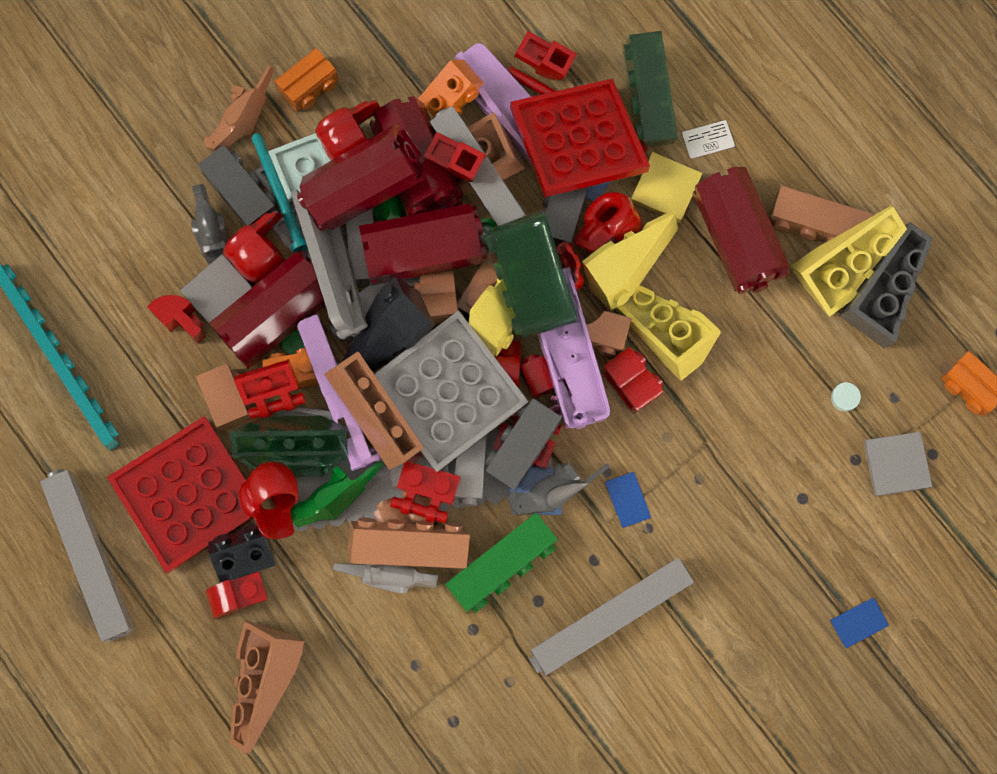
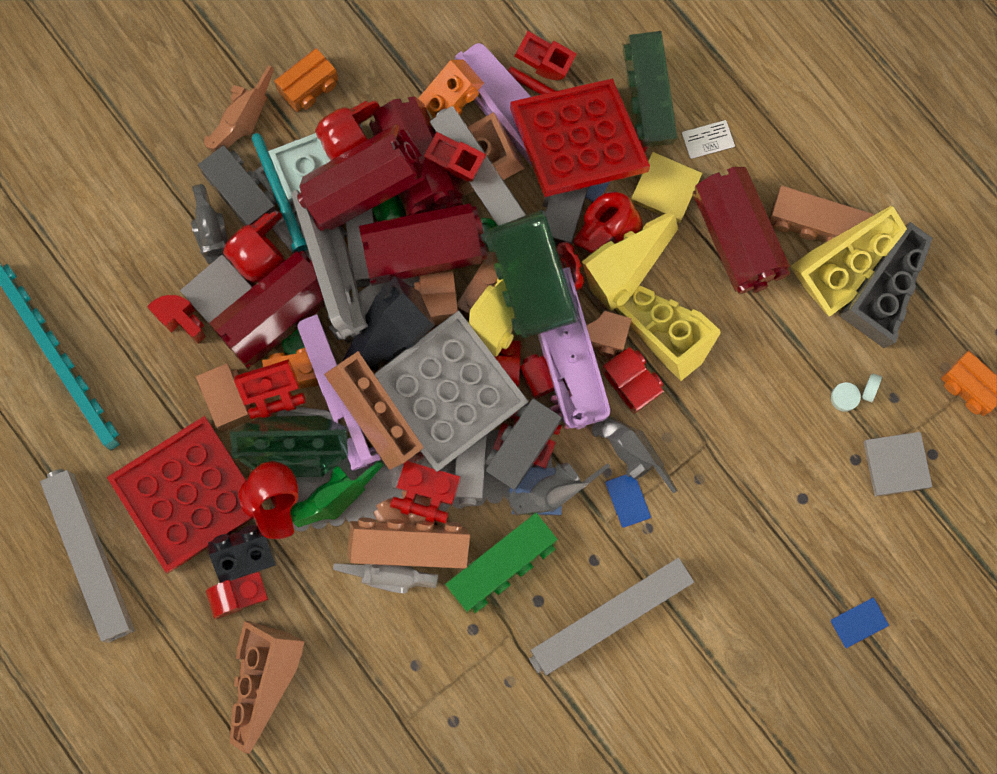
none -> dark grey animal [592,416,678,493]
none -> light aqua tile [862,373,882,403]

